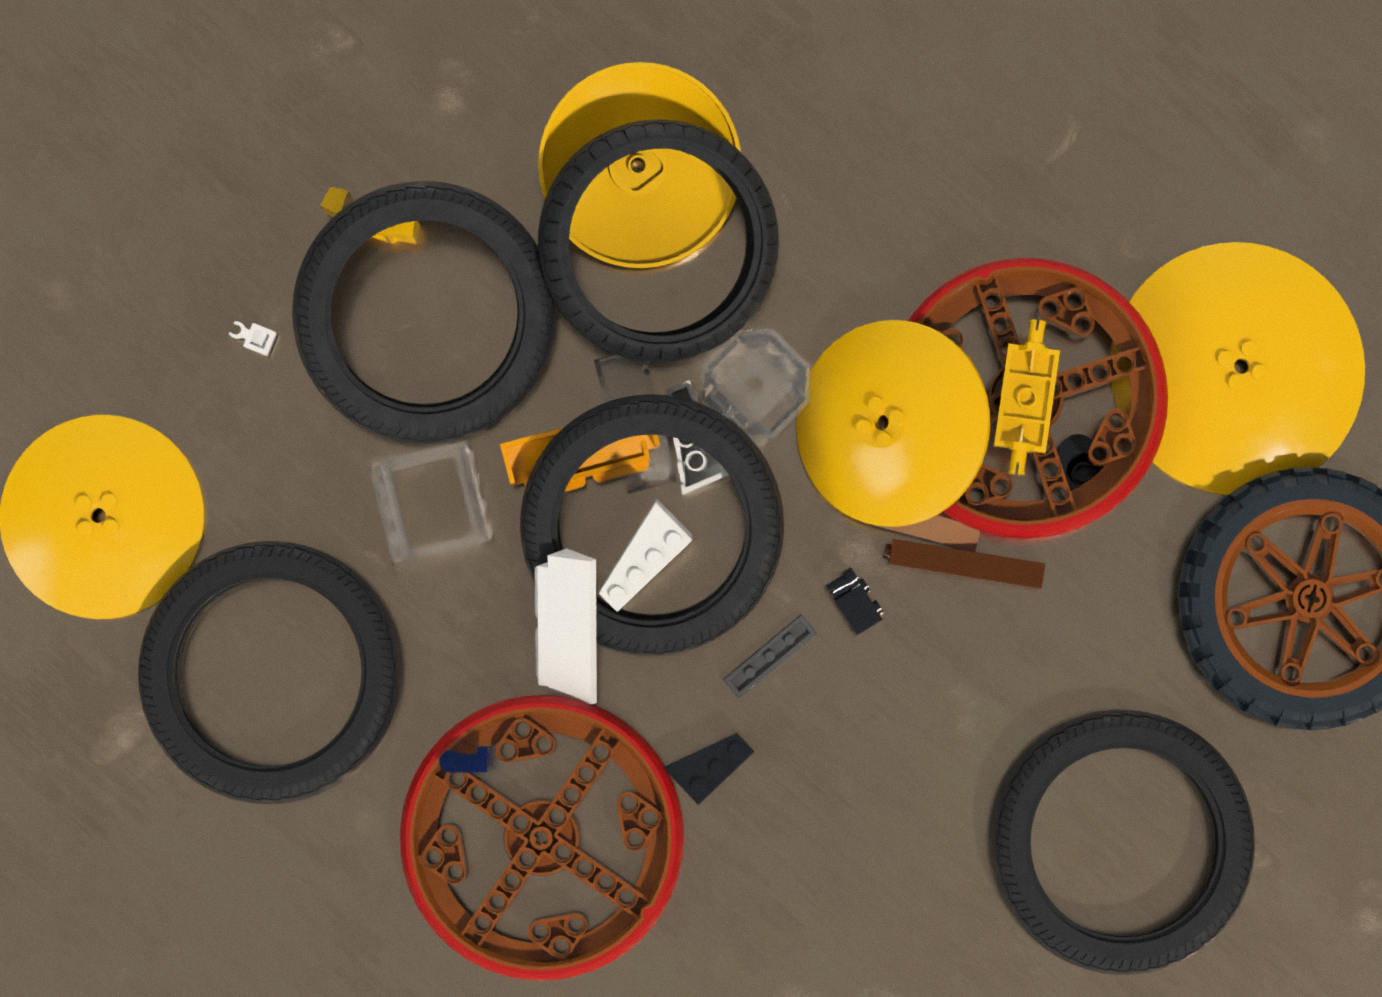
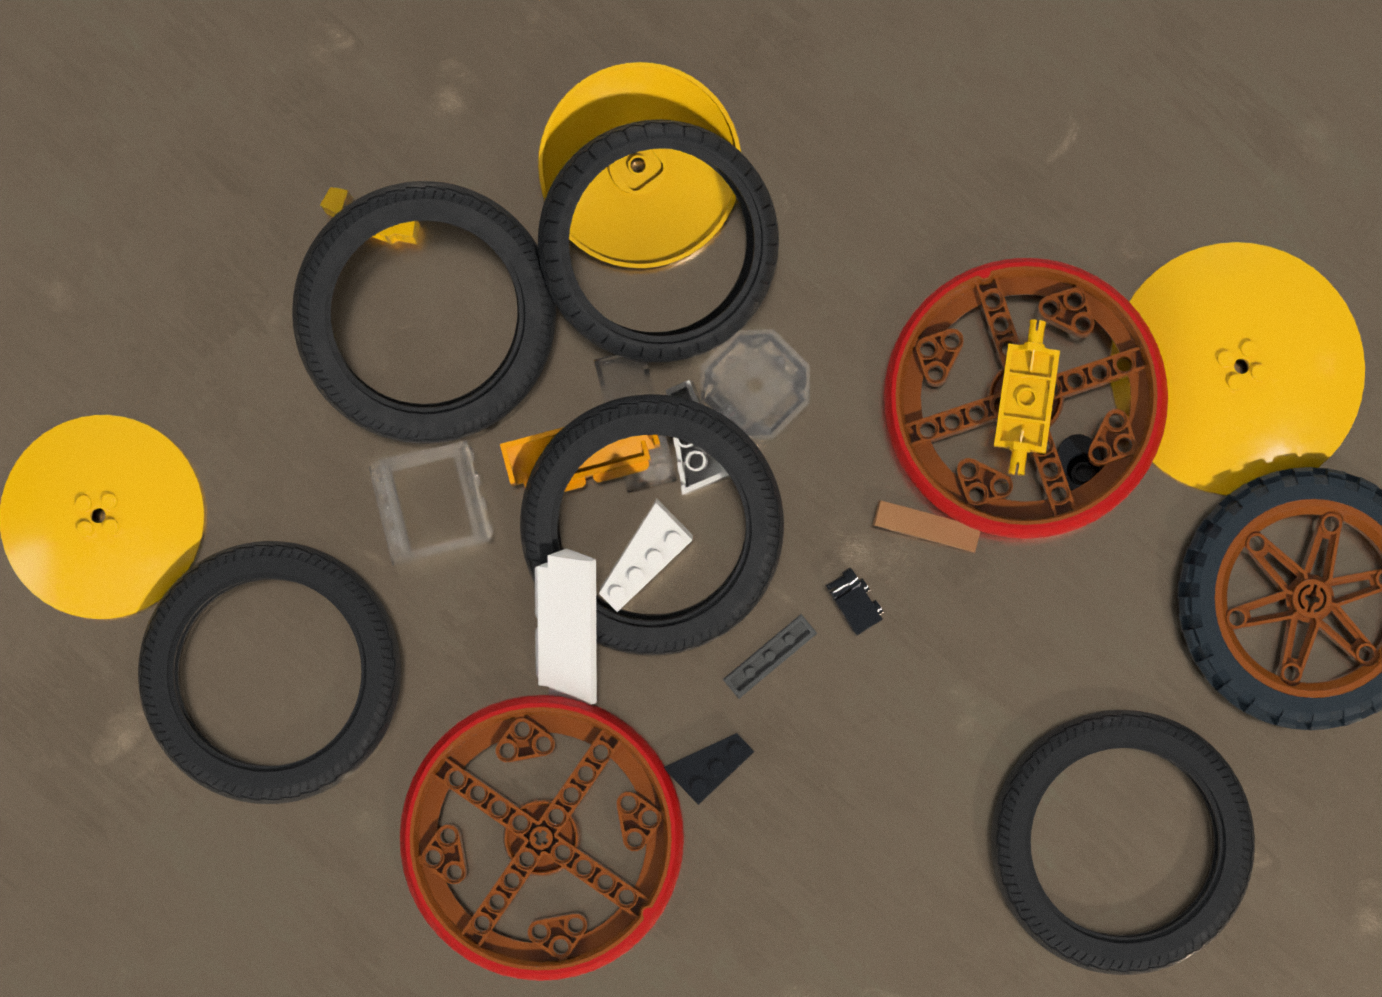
white plate [229,321,278,357] -> none
clear blue leg [439,746,489,773] -> none
yellow dish [796,320,990,527] -> none
reddish brown brick [884,539,1046,590] -> none

